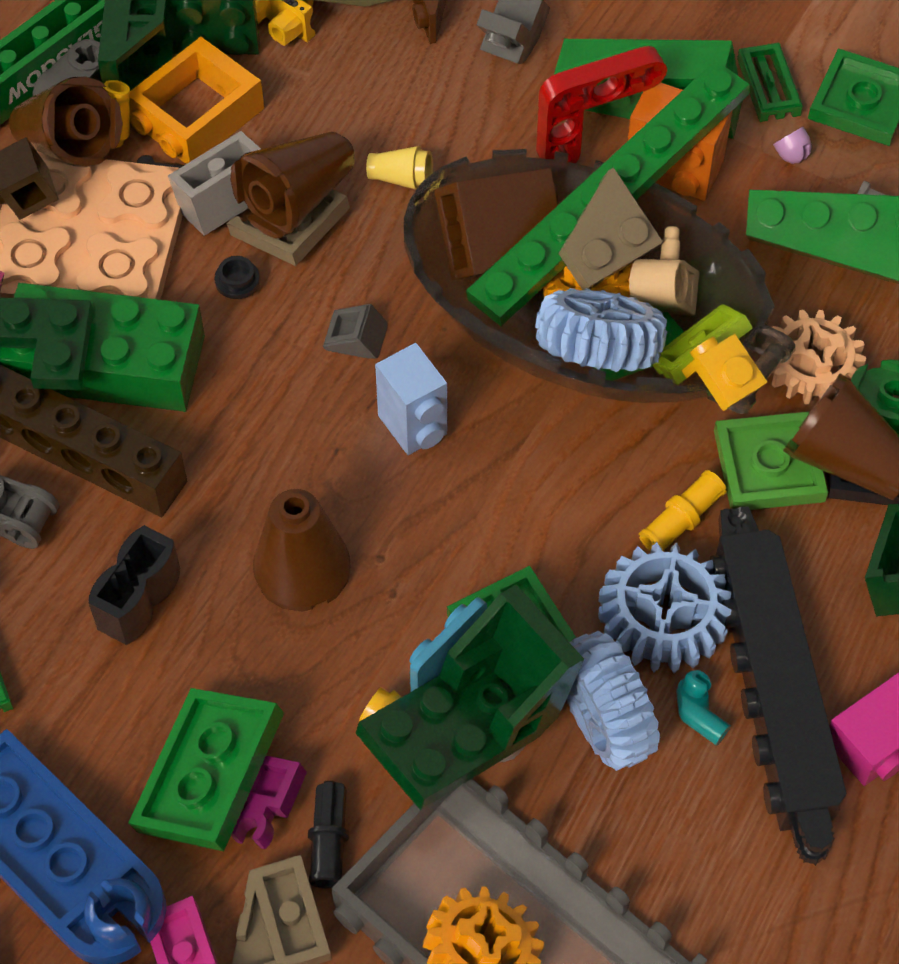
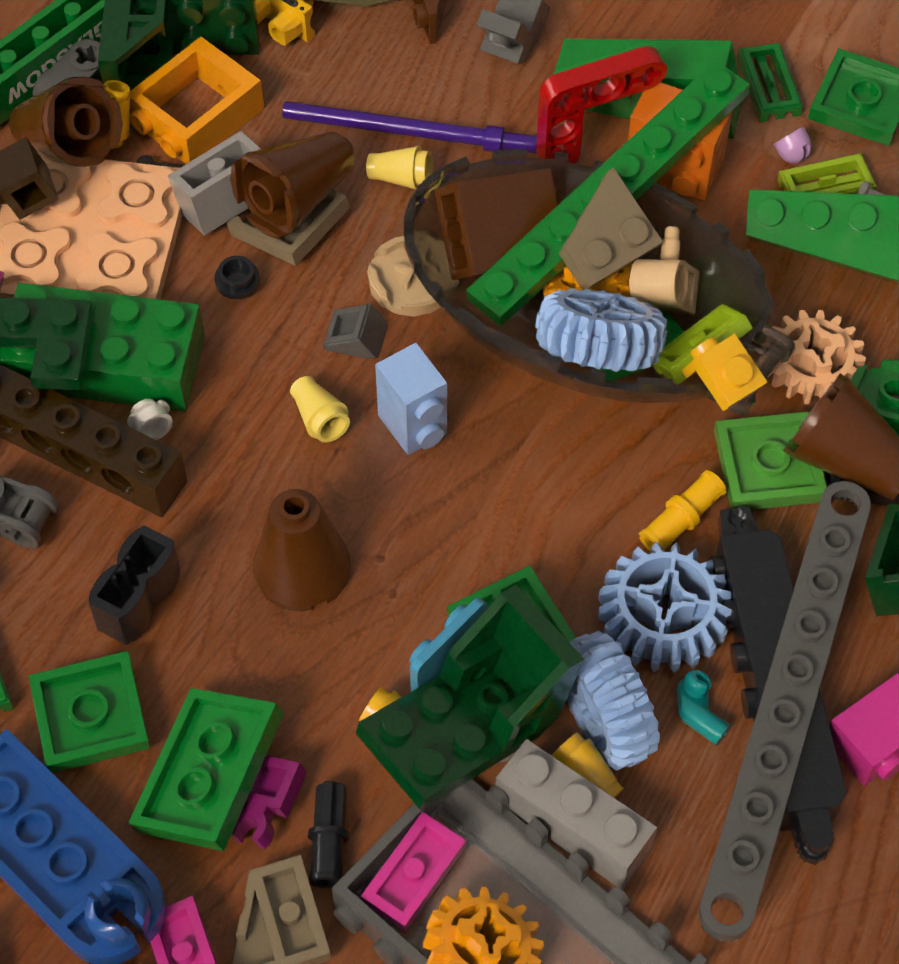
none -> green plate [28,651,150,773]
none -> white plate [127,399,173,440]
none -> dark purple bar [282,101,537,154]
none -> light yellow cone [290,376,350,443]
none -> dark pink plate [361,812,466,932]
none -> tan tile [367,234,457,317]
none -> light grey brick [495,739,657,890]
none -> yellow cone [551,732,624,798]
none -> dark grey plate [698,481,871,942]
none -> lime tile [777,153,877,194]

